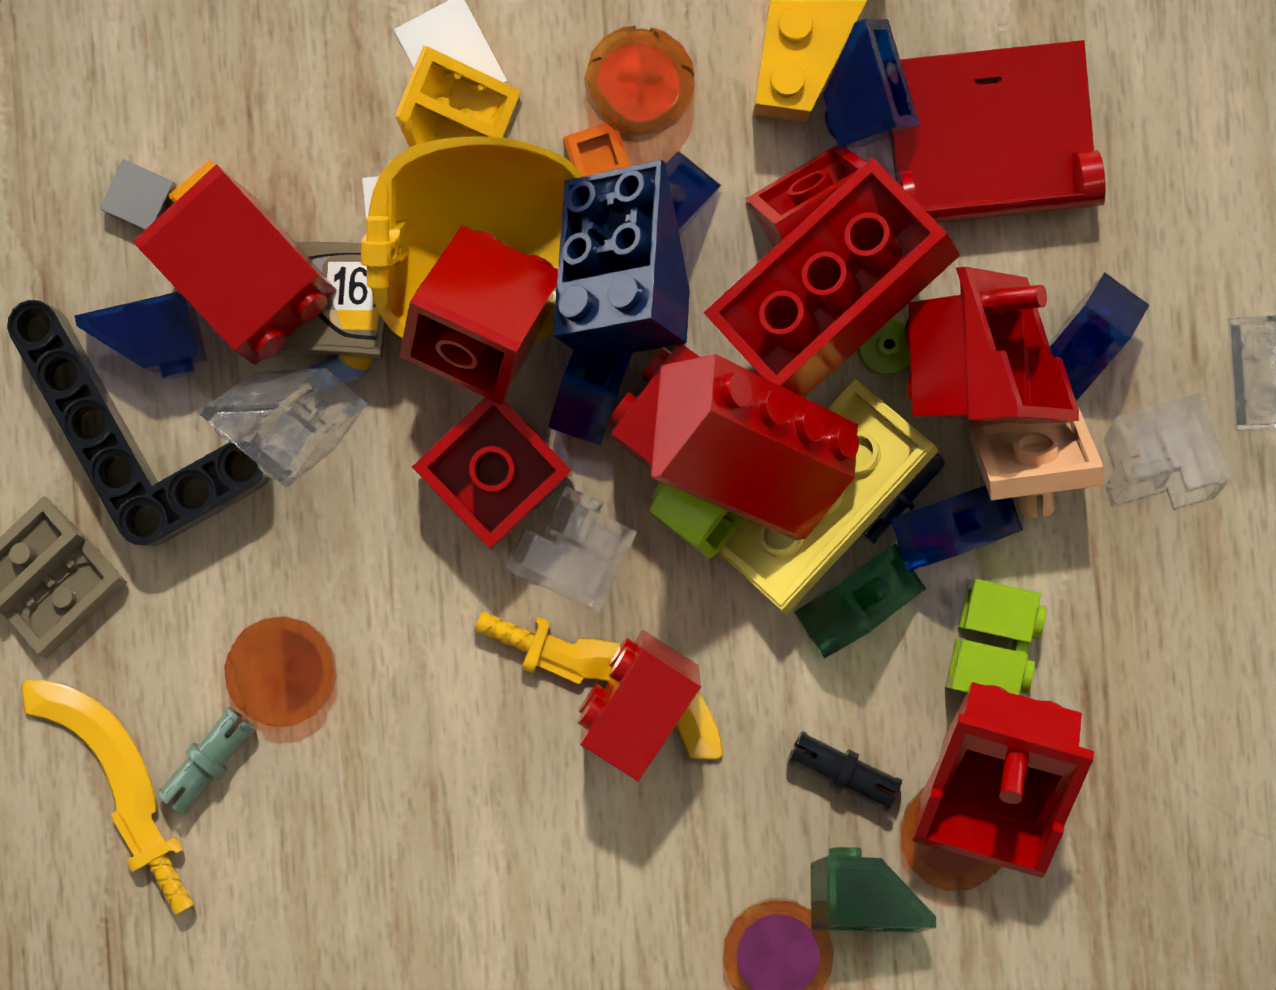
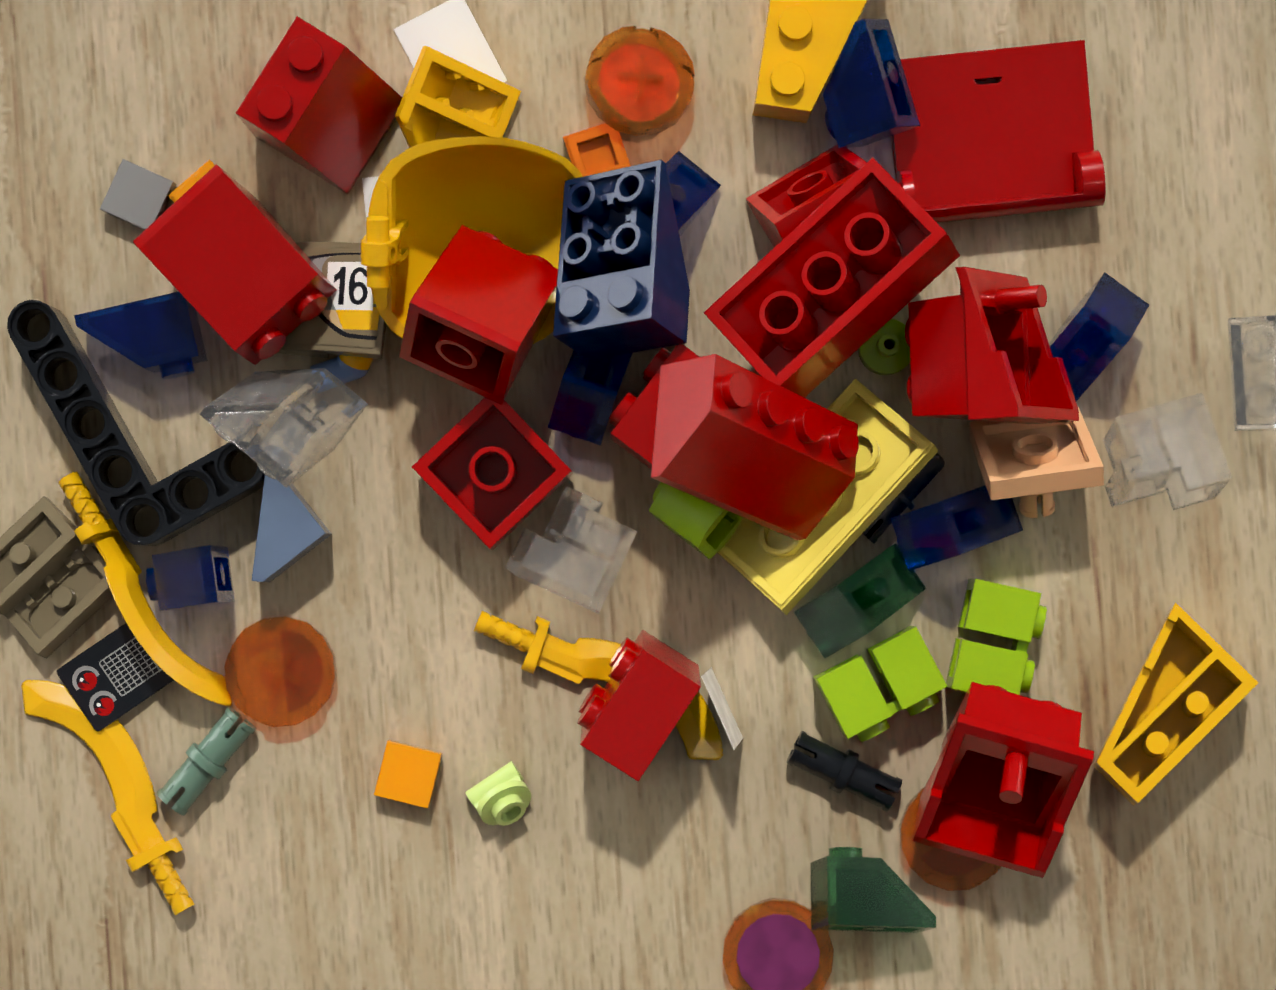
none -> black sticker [57,623,174,731]
none -> yellow sword [58,471,232,706]
none -> clear blue slope [146,545,235,611]
none -> red slope [236,16,402,194]
none -> sand blue slope [251,469,332,582]
none -> light orange tile [374,740,443,809]
none -> yellowish green plate [465,761,531,826]
none -> white sticker [701,667,743,750]
none -> lime piece [813,626,948,742]
none -> yellow wedge [1093,603,1259,806]

